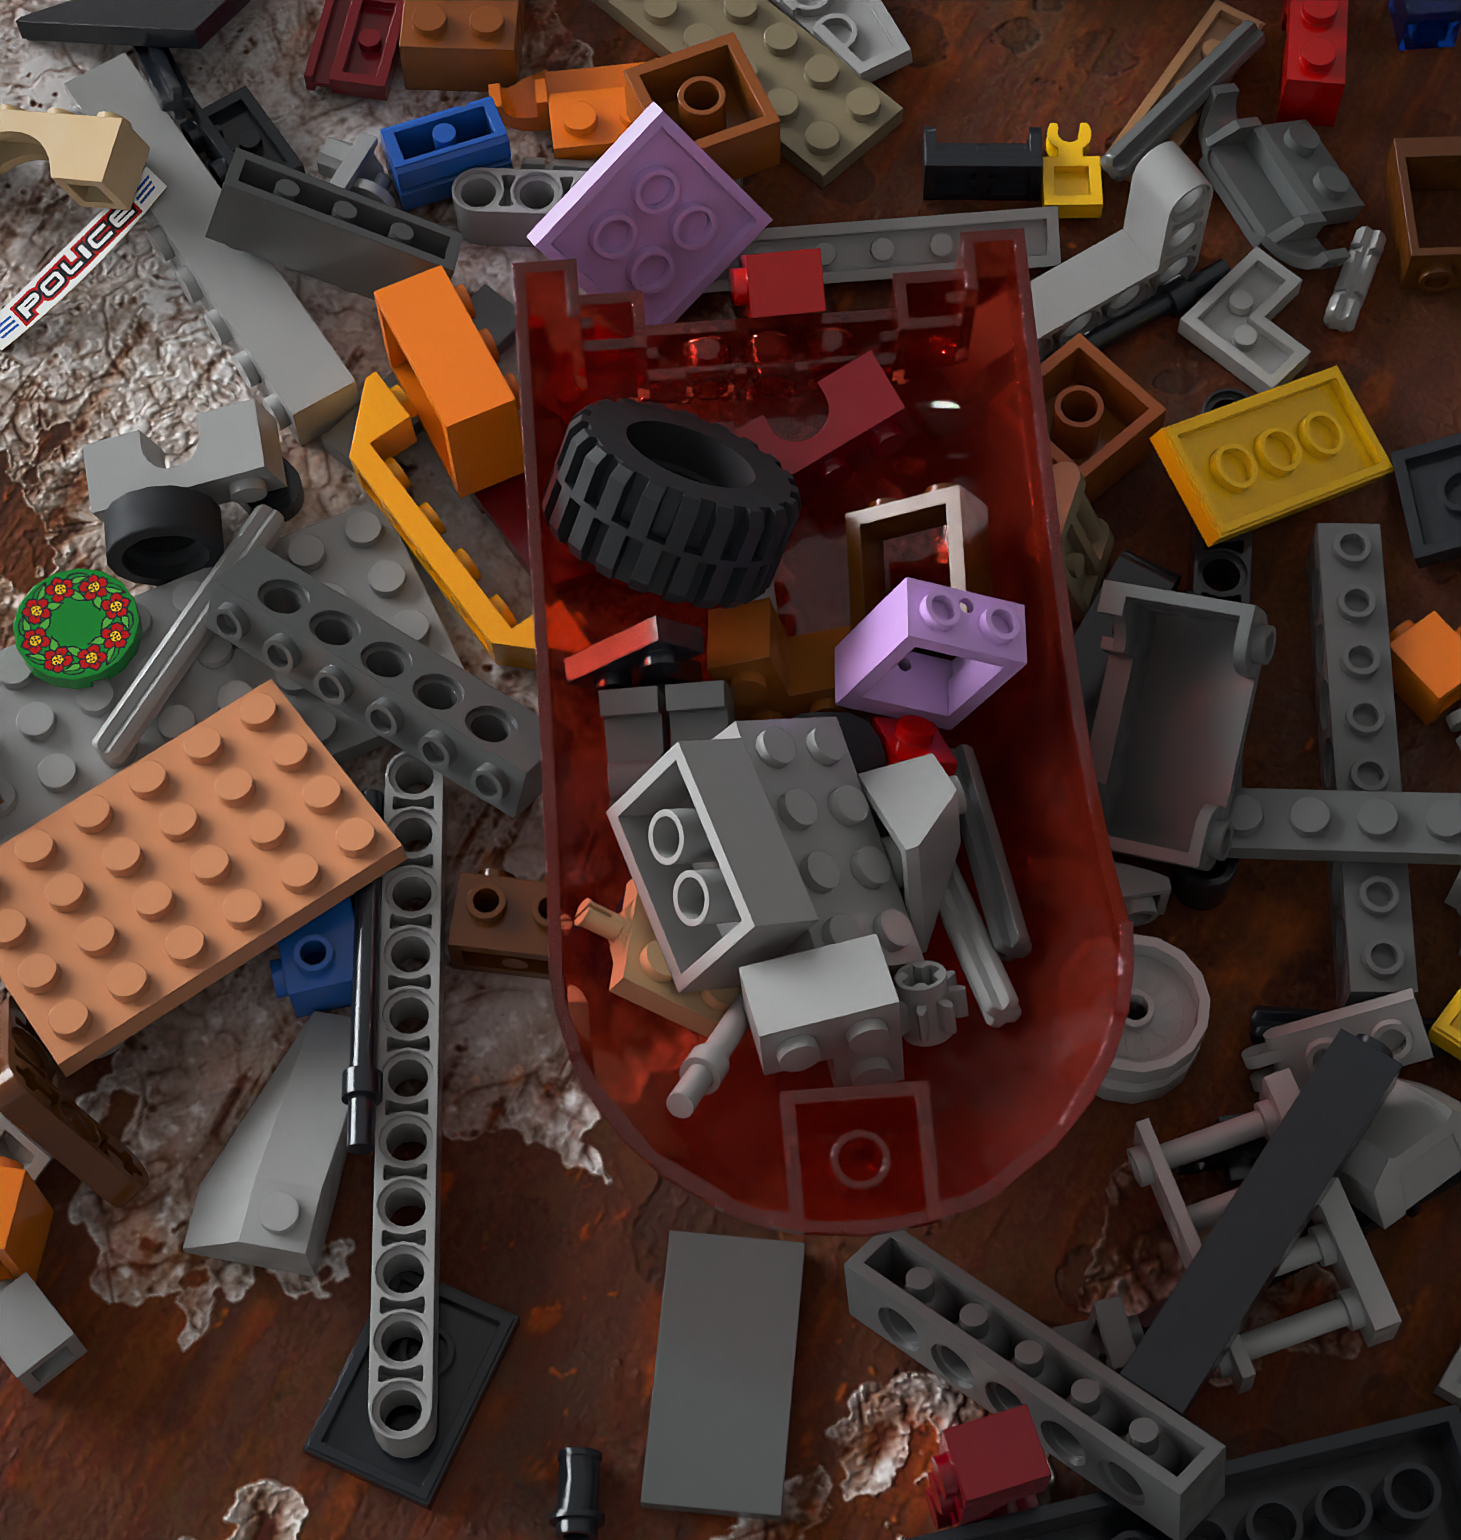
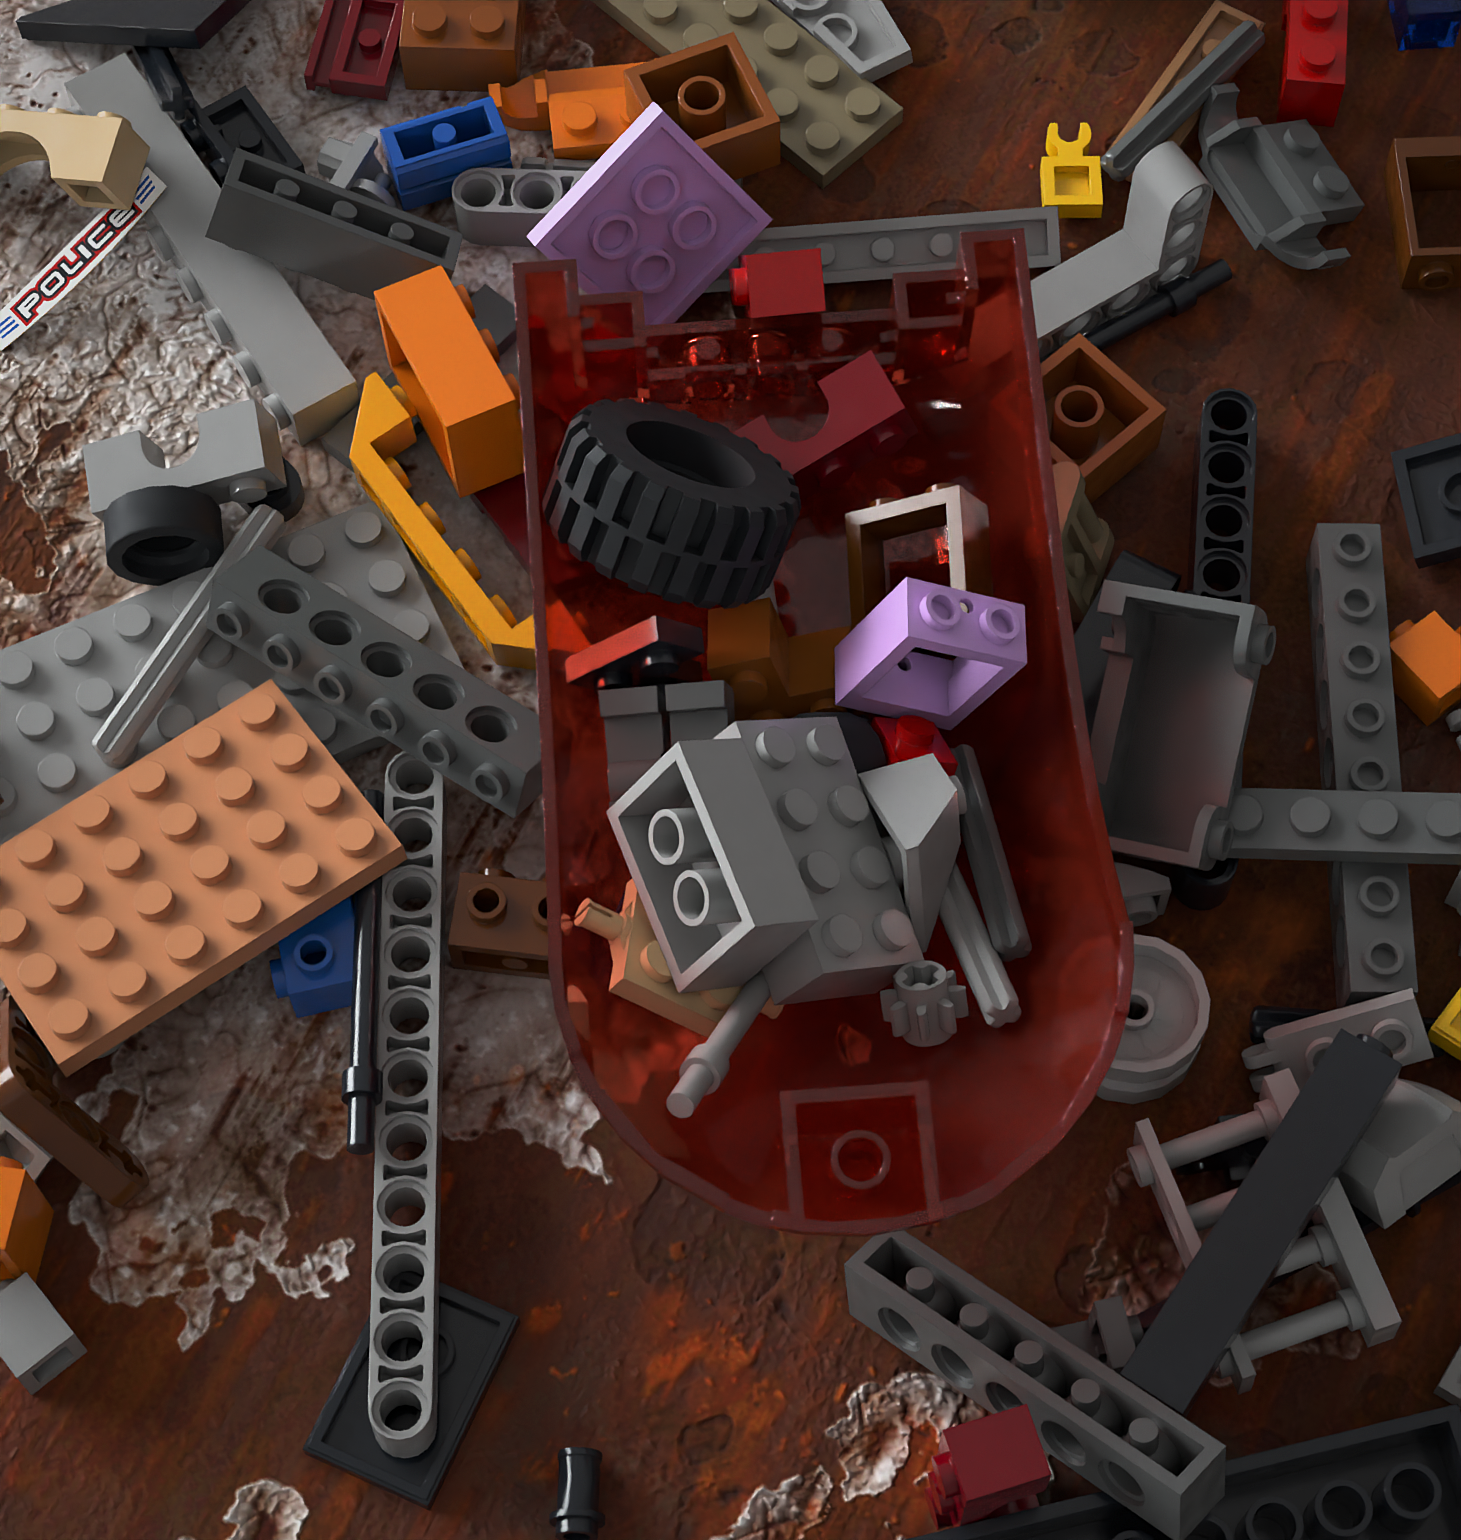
tile [13,568,143,690] -> none
light grey wedge [183,1011,351,1277] -> none
dark grey tile [640,1230,805,1521] -> none
light grey brick [739,933,905,1096] -> none
black hinge [922,126,1043,201] -> none
yellow tile [1149,365,1394,547] -> none
light grey plate [1177,246,1311,393] -> none
light grey axle [1323,226,1387,333] -> none

